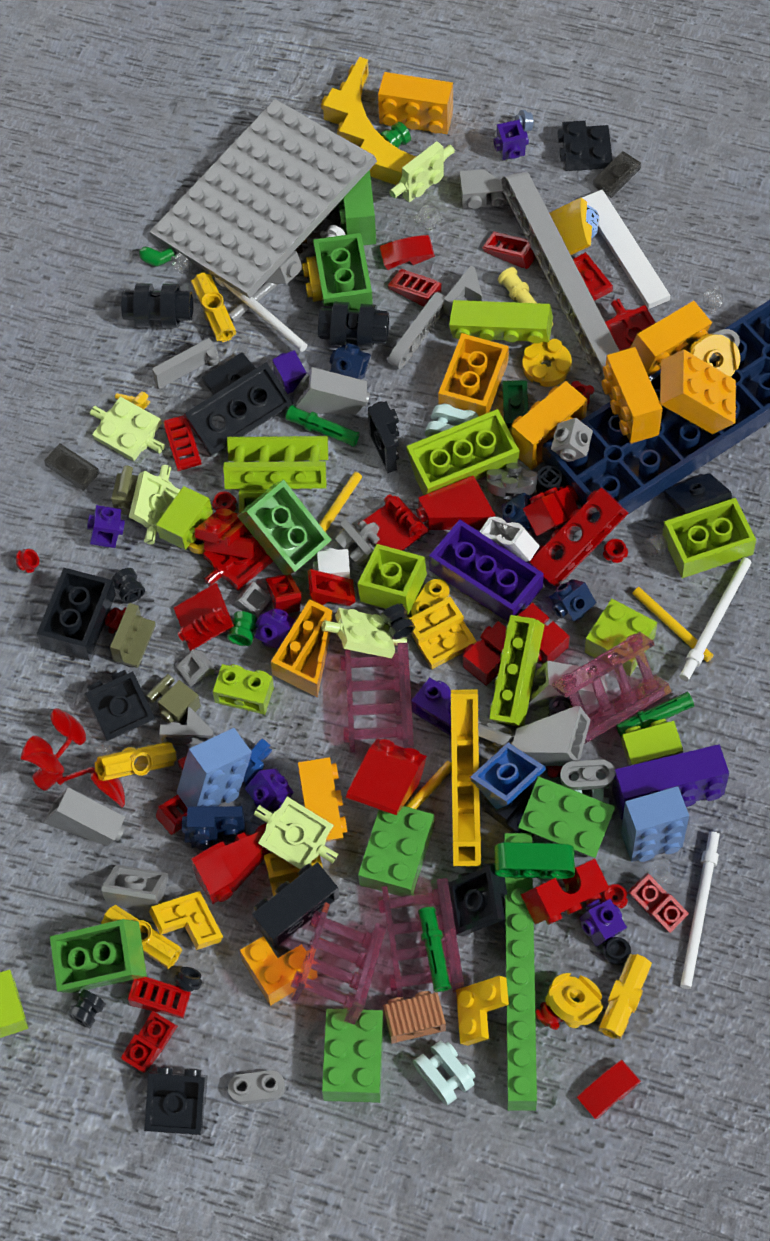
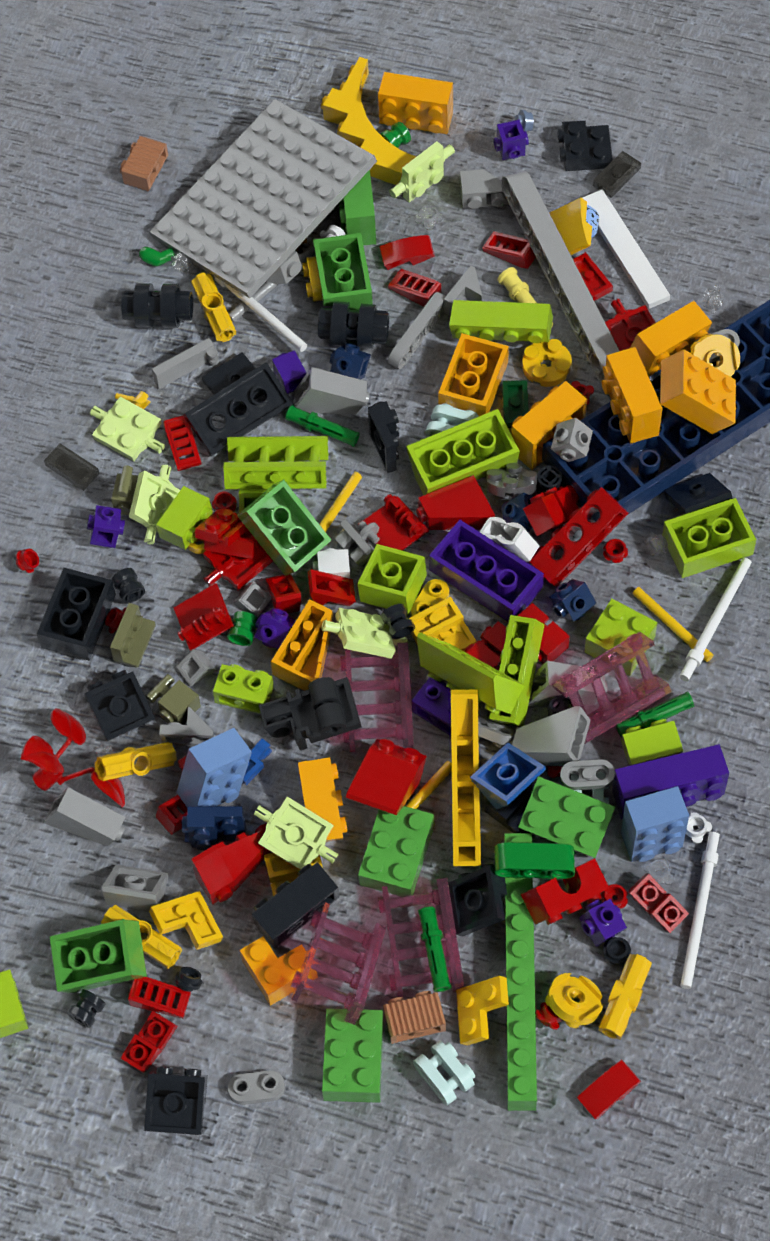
dark purple brick [245,768,294,812] -> none
none -> nougat brick [120,136,168,191]
none -> black plate [259,677,362,750]
none -> lime slope [417,632,525,715]
none -> white plate [686,812,712,844]

